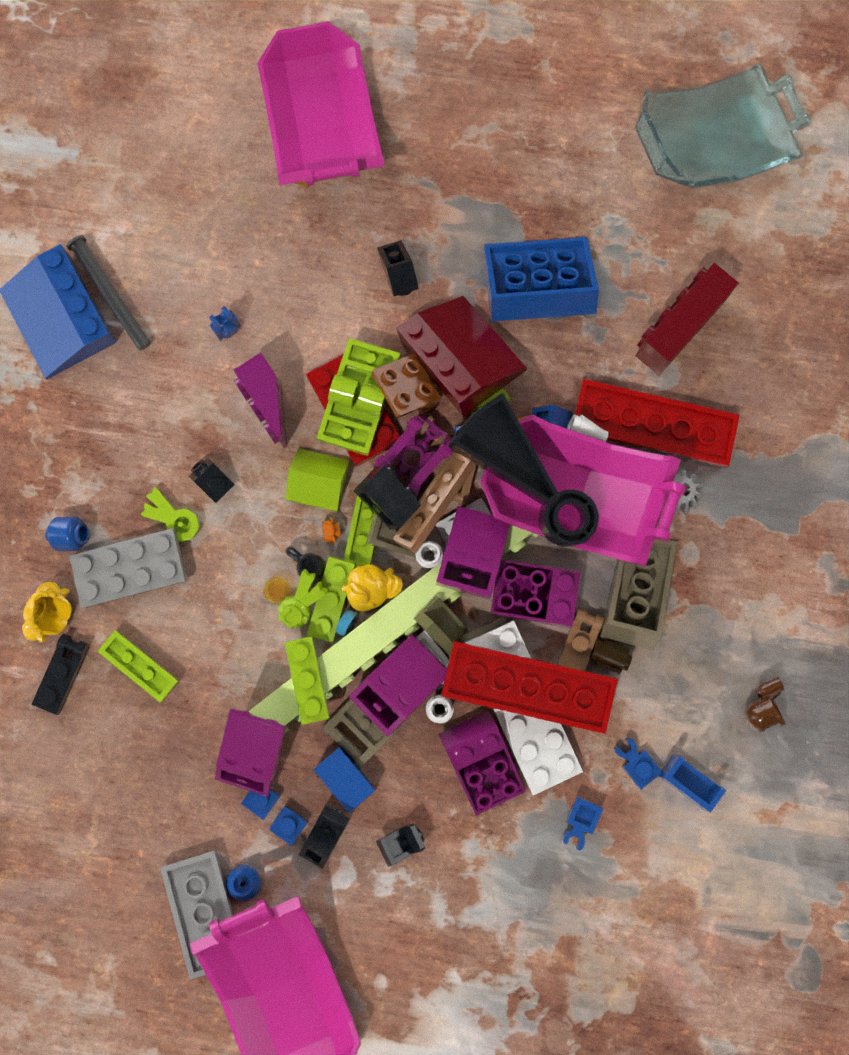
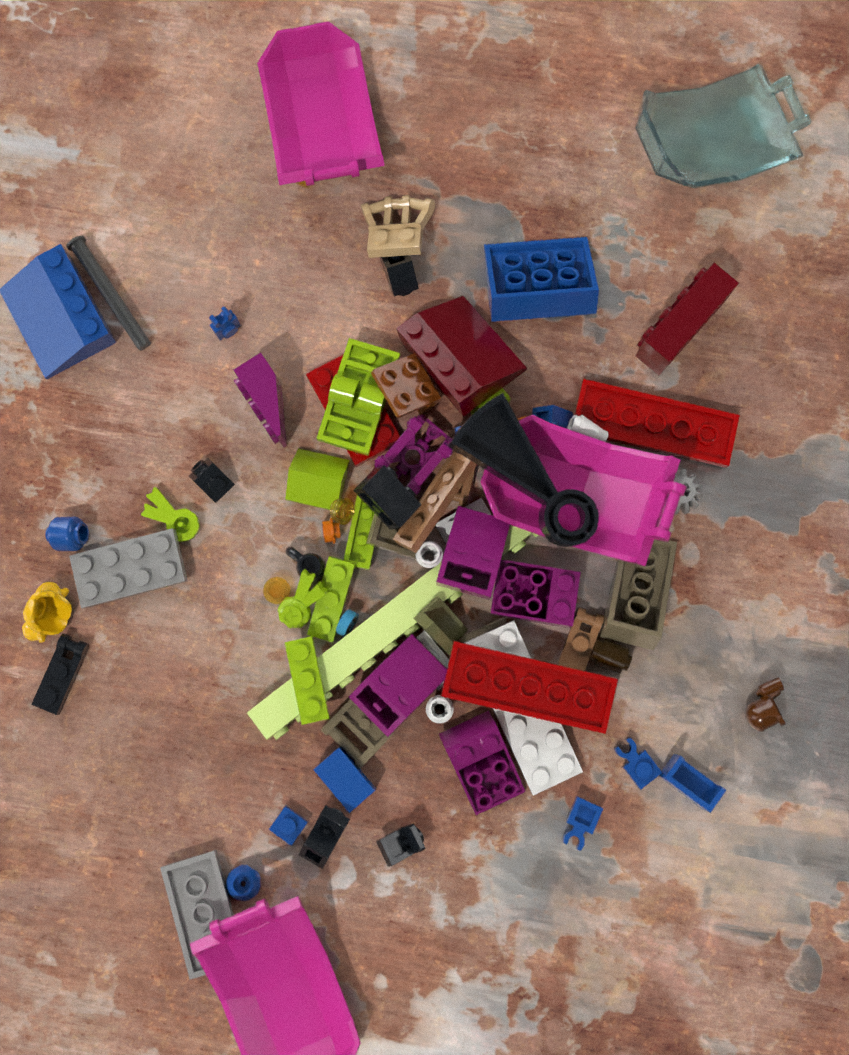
lime plate [97,630,180,703] -> none
magenta slope [215,708,285,797] -> none
blue plate [241,789,280,820] -> none
yellow hair [342,564,403,611] -> none
none -> clear yellow plate [330,498,355,525]
none -> tan plate [361,195,435,258]

